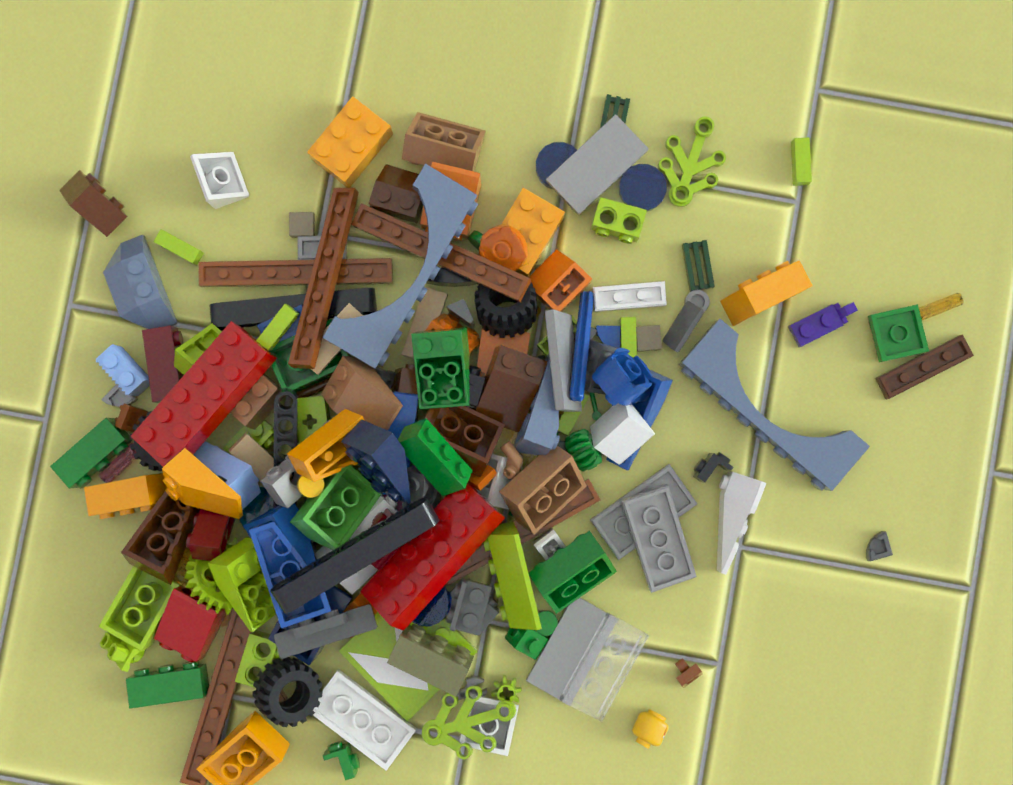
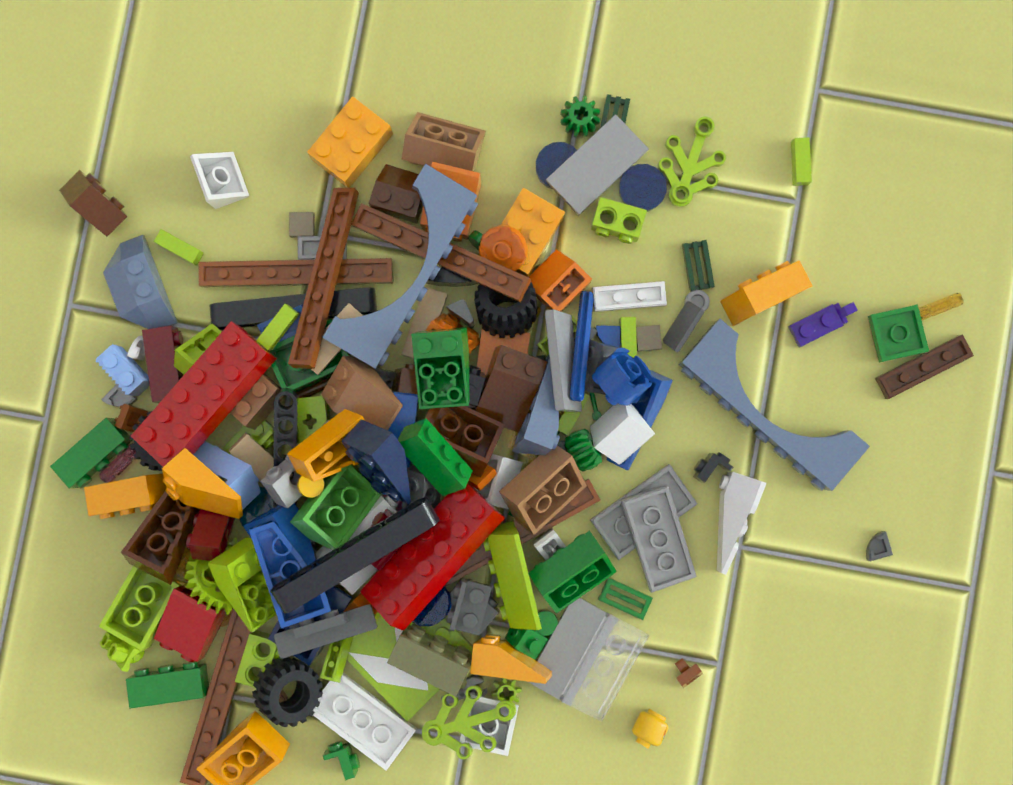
medium nougat arm [500,441,523,479] -> none
none -> white tile [127,336,145,361]
none -> lime piece [320,637,353,683]
none -> light orange slope [470,634,552,684]
none -> green gear [560,96,601,138]
none -> green tile [598,578,653,620]

